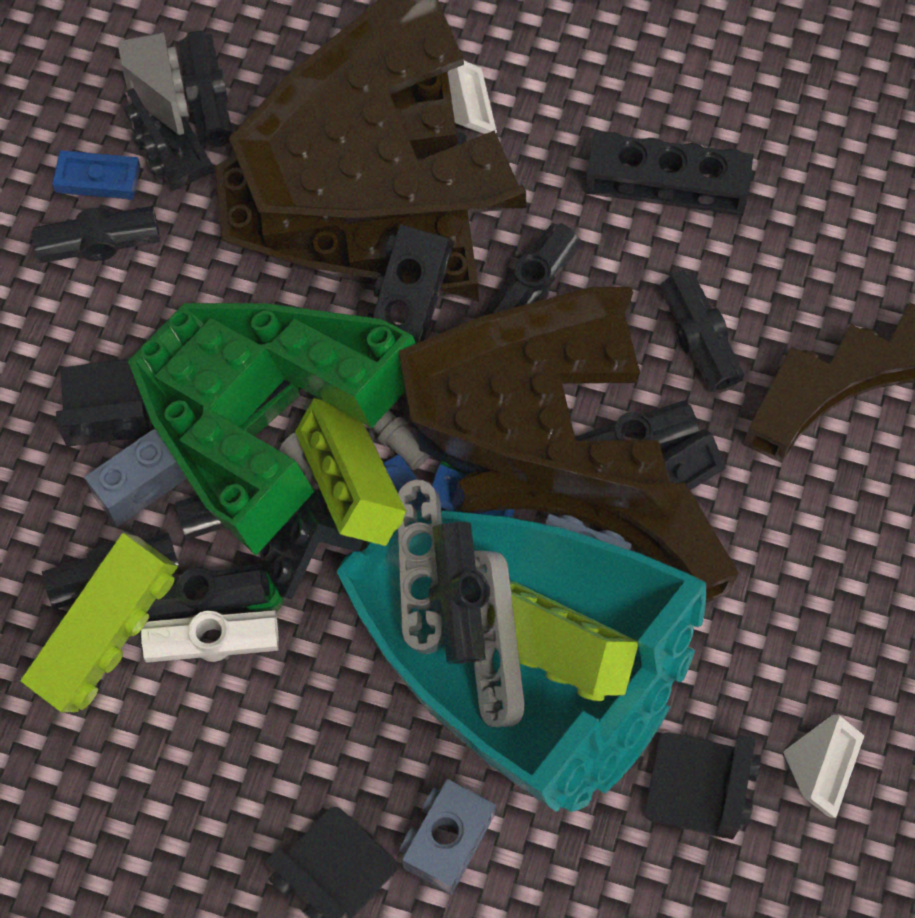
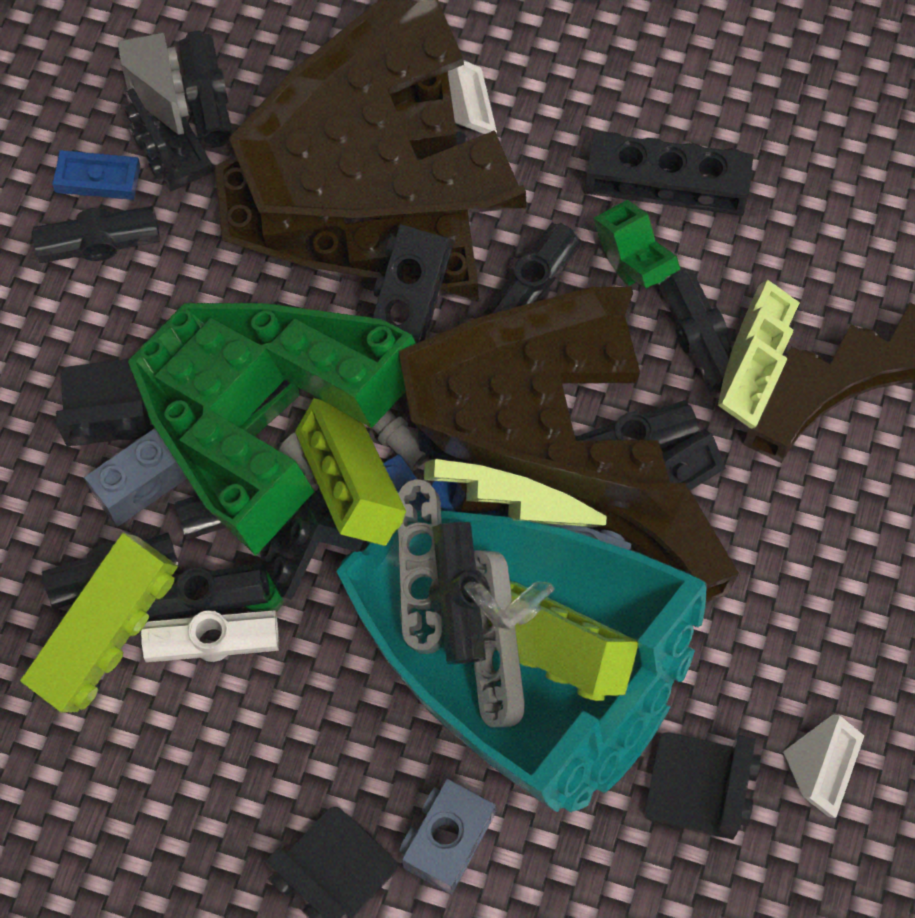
none -> yellowish green slope [424,459,607,527]
none -> clear bracket [464,581,554,630]
none -> green brick [593,200,681,289]
none -> yellowish green slope [718,280,800,429]

